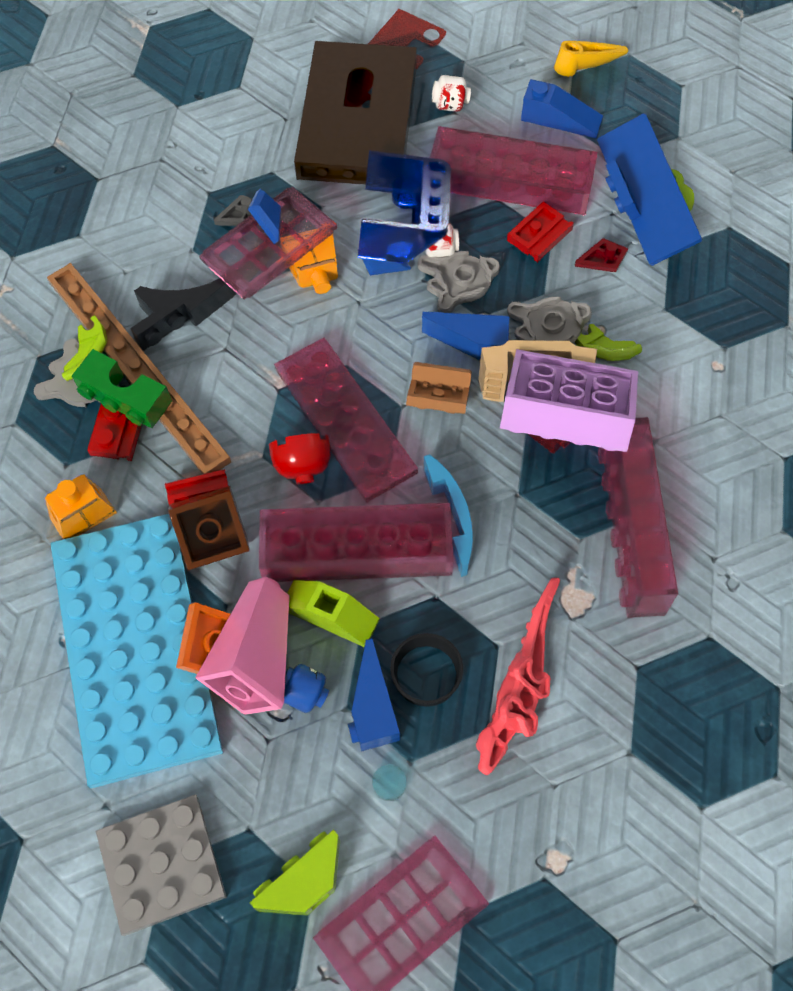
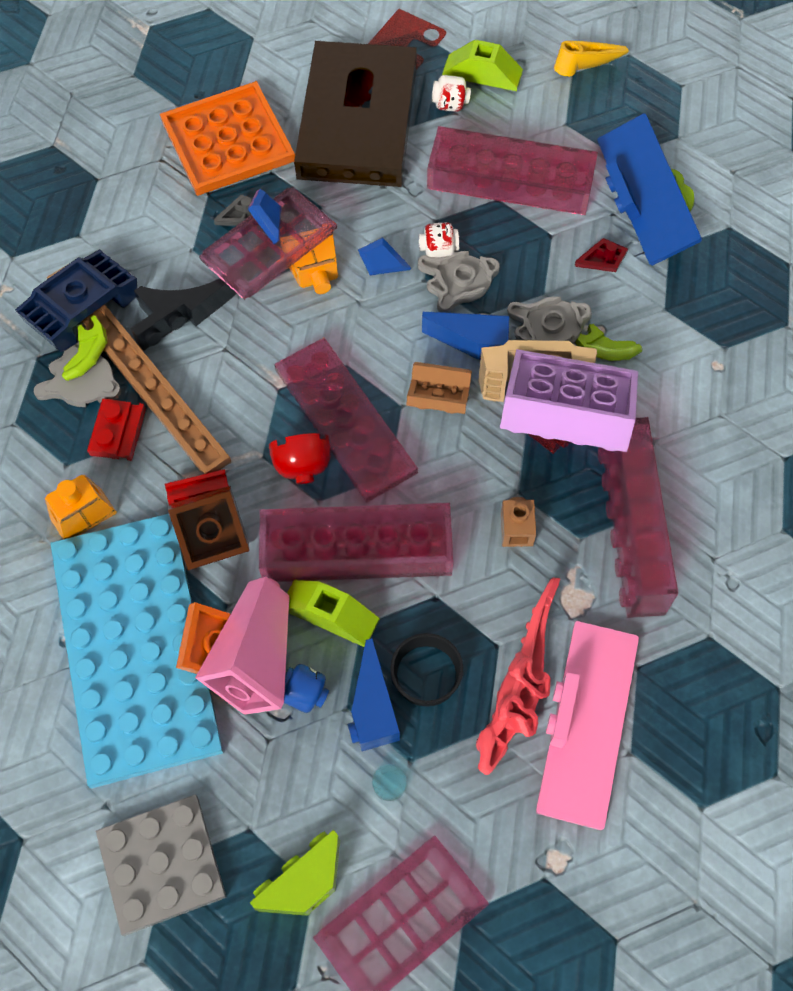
green arch [72,349,172,428] -> none
clear blue windscreen [358,151,451,263] -> none
dark azure slope [423,454,473,577] -> none
red plate [507,201,574,262] -> none
blue slope [521,79,603,138] -> none
none -> dark blue plate [15,249,137,352]
none -> orange plate [160,81,295,196]
none -> lime slope [442,40,523,92]
none -> medium nougat brick [501,497,536,547]
none -> bright pink bracket [536,621,639,830]

